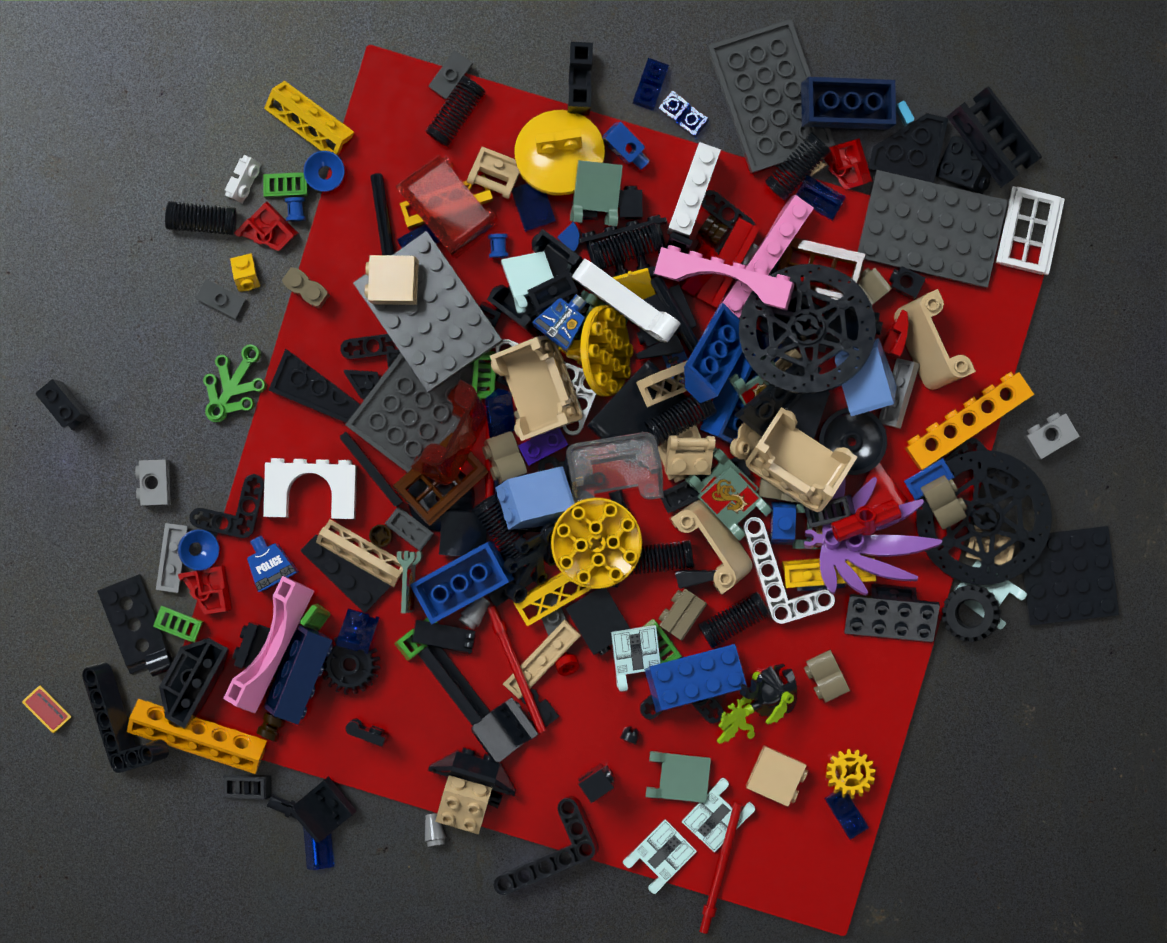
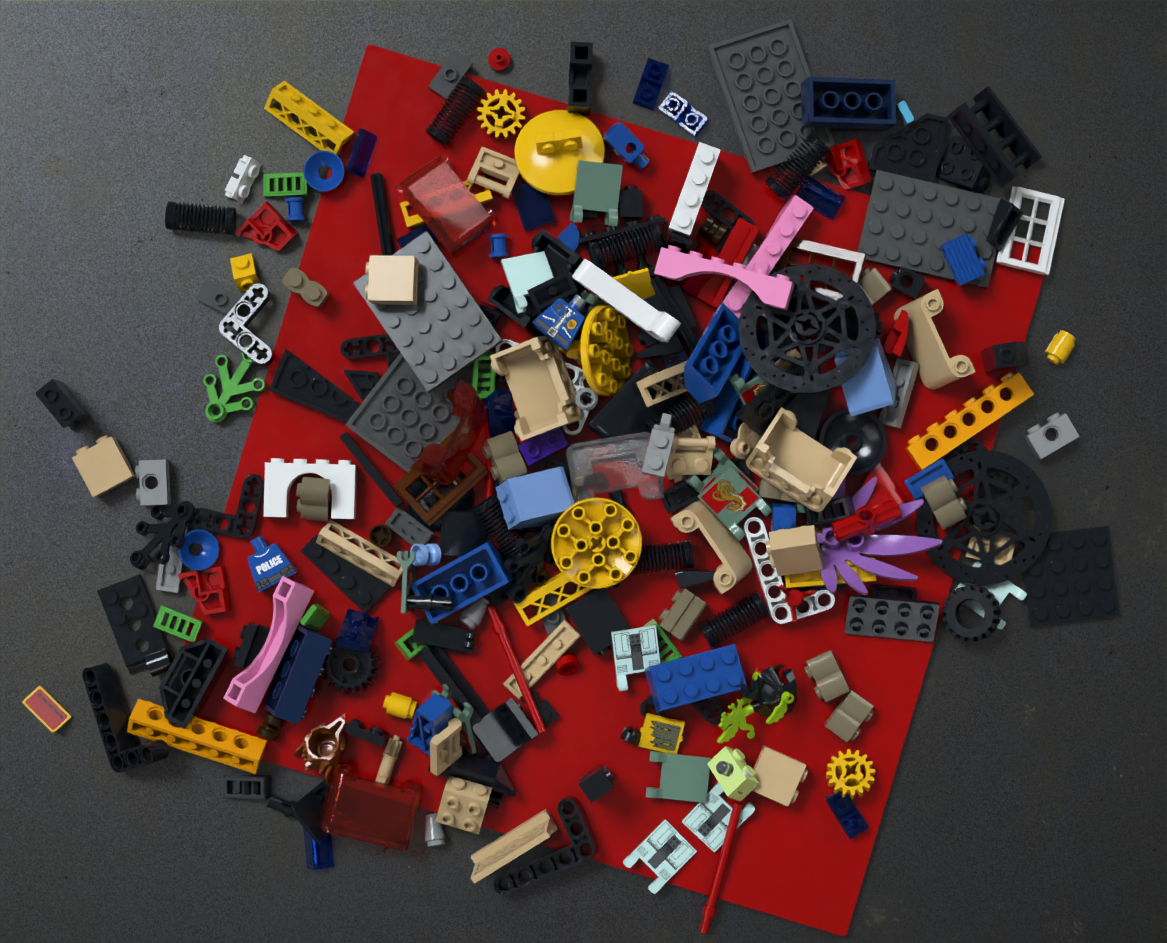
none -> tan brick [72,435,136,498]
none -> black plant [130,501,196,570]
none -> beam [219,283,274,367]
none -> dark orange piece [293,717,349,785]
none -> dark tan brick [296,477,331,522]
none -> clear red windscreen [321,764,423,850]
none -> clear blue slope [346,128,377,178]
none -> tan piece [374,735,402,789]
none -> yellow brick [382,692,417,720]
none -> blue wedge [406,693,454,756]
none -> black pin [407,594,454,612]
none -> light blue wheel [410,543,441,566]
none -> tan plate [430,718,462,776]
none -> sand green flag [432,684,476,754]
none -> tan fence [471,809,558,884]
none -> yellow gear [477,89,525,139]
none -> red tile [488,48,511,72]
none -> light grey cone [575,388,598,410]
none -> piece [638,713,685,754]
none -> light grey hinge [642,413,675,479]
none -> yellowish green piece [707,746,759,801]
none -> tan brick [766,525,823,576]
none -> red plant [779,585,816,623]
none -> dark tan brick [824,689,874,742]
none -> blue brick [940,233,987,287]
none -> black slope [981,341,1029,373]
none -> black slope [986,199,1023,251]
none -> yellow brick [1045,330,1076,365]

